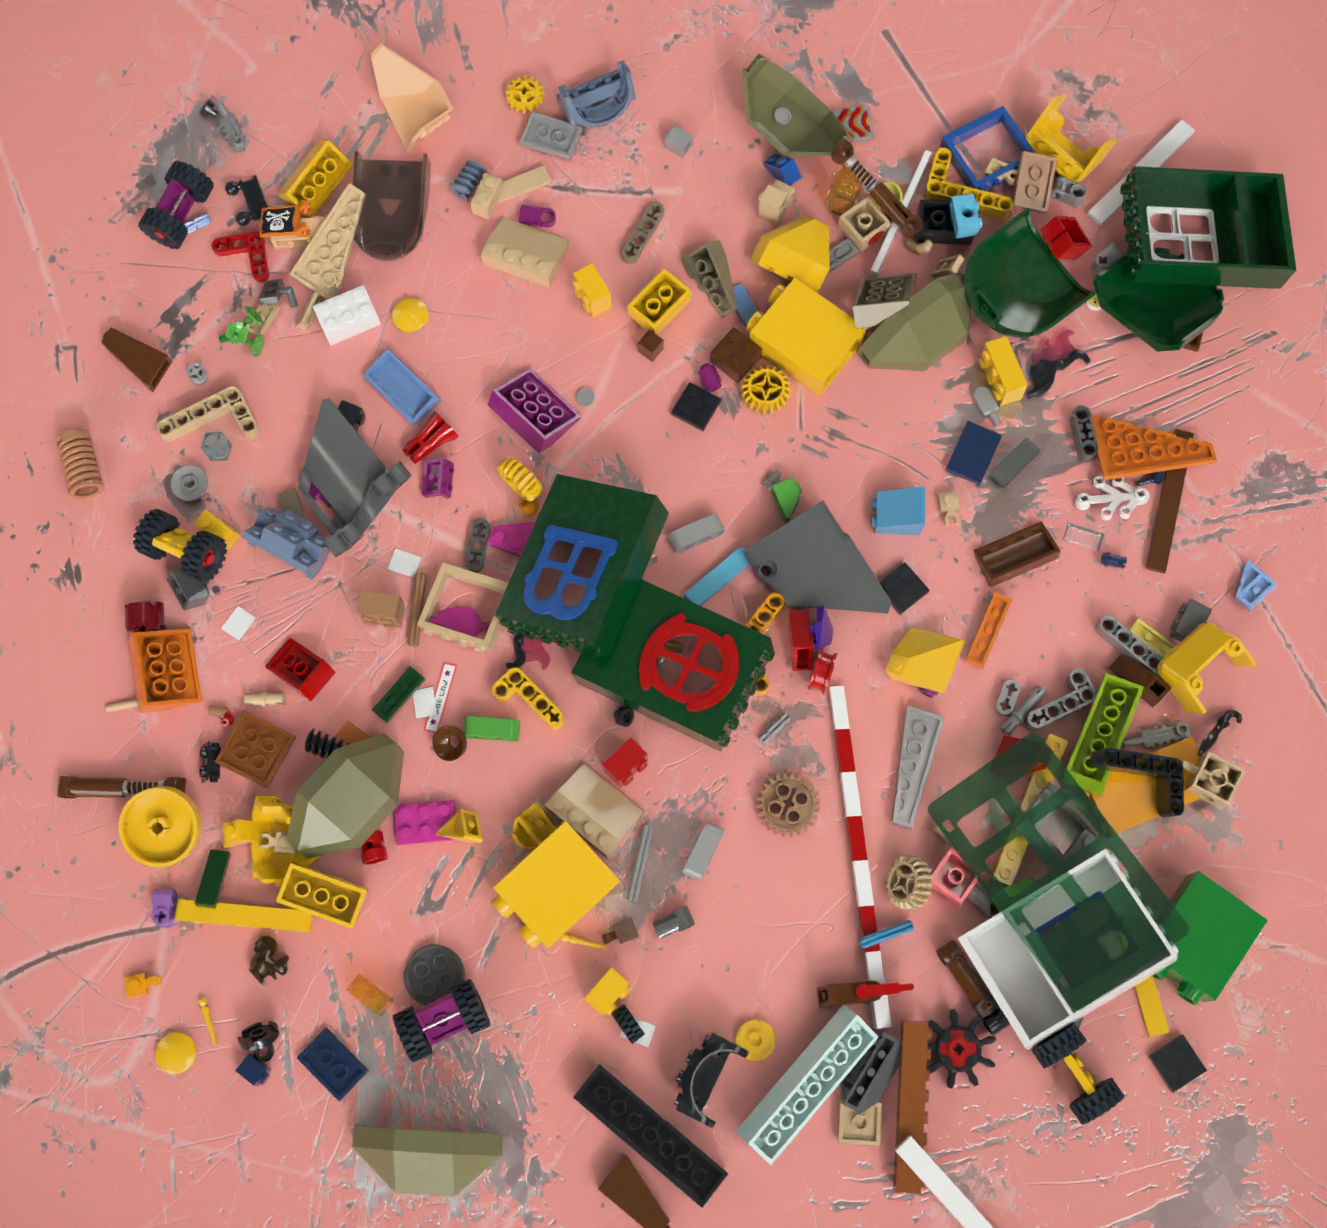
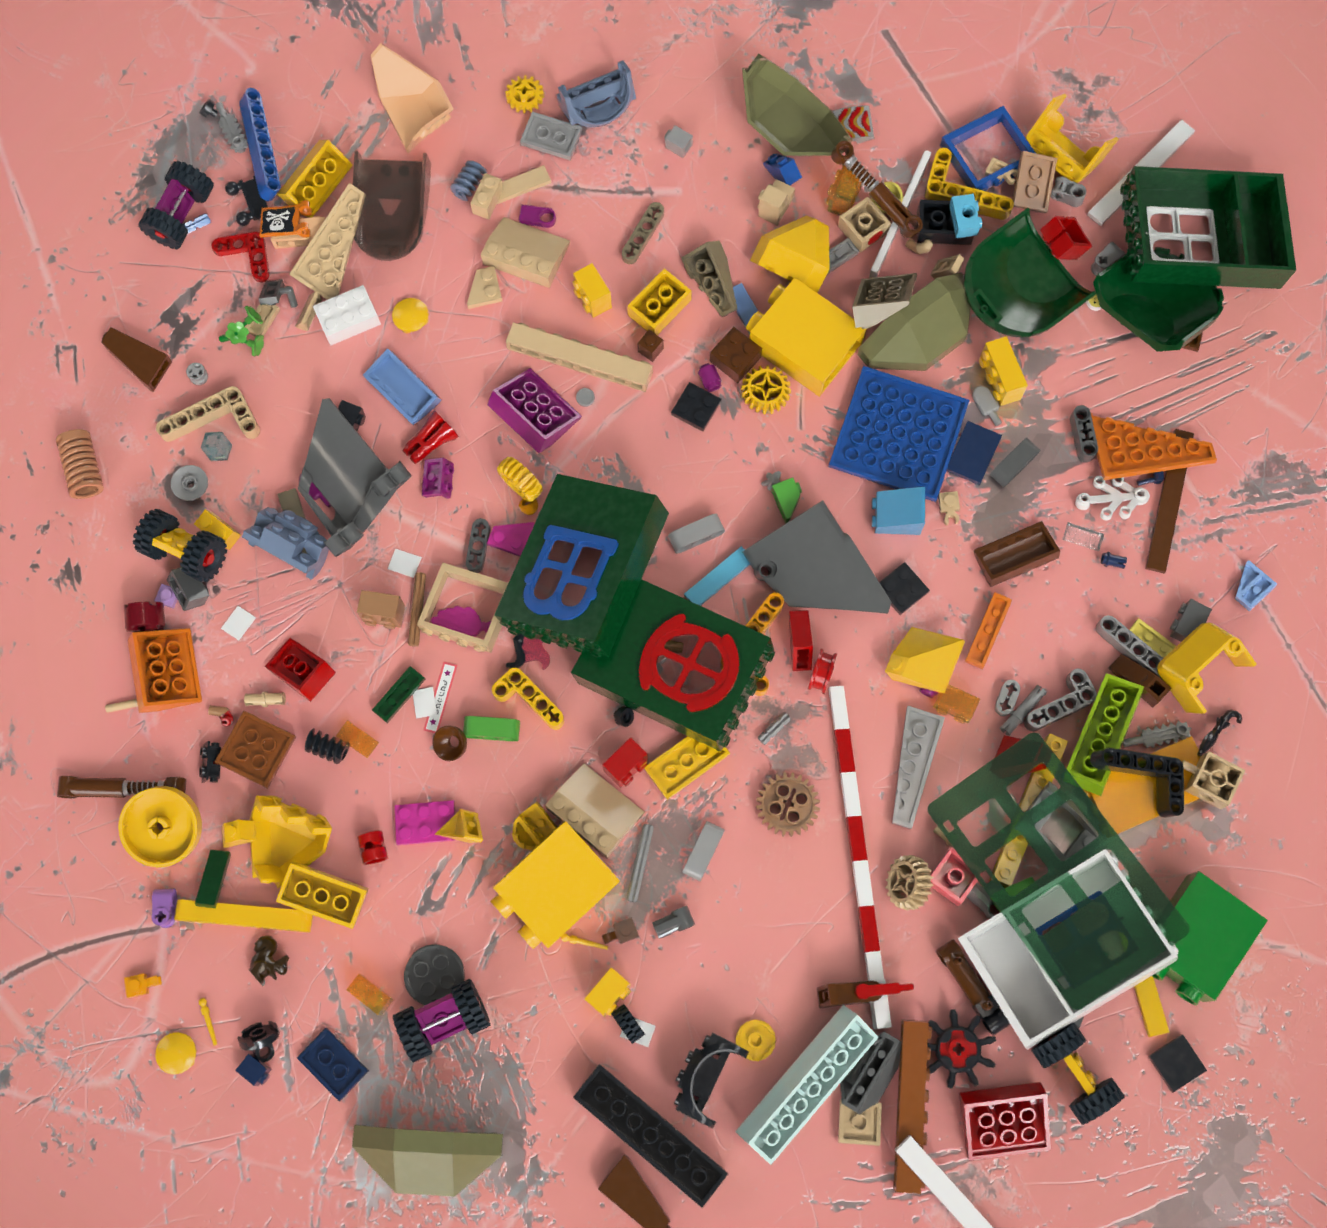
tan plate [260,832,295,854] -> none
olive panel [286,733,404,859] -> none
light grey piece [773,107,792,125] -> none
dark purple slope [810,605,833,650] -> none
dark azure axle [859,920,914,949] -> none
piece [1026,330,1091,399] -> none
none -> lavender plate [154,584,177,609]
none -> blue beam [239,88,281,201]
none -> tan wing [467,266,502,309]
none -> tan brick [506,322,653,392]
none -> yellow plate [644,736,730,800]
none -> blue plate [828,366,970,502]
none -> clear yellow brick [933,684,980,724]
none -> red slope [959,1082,1051,1161]

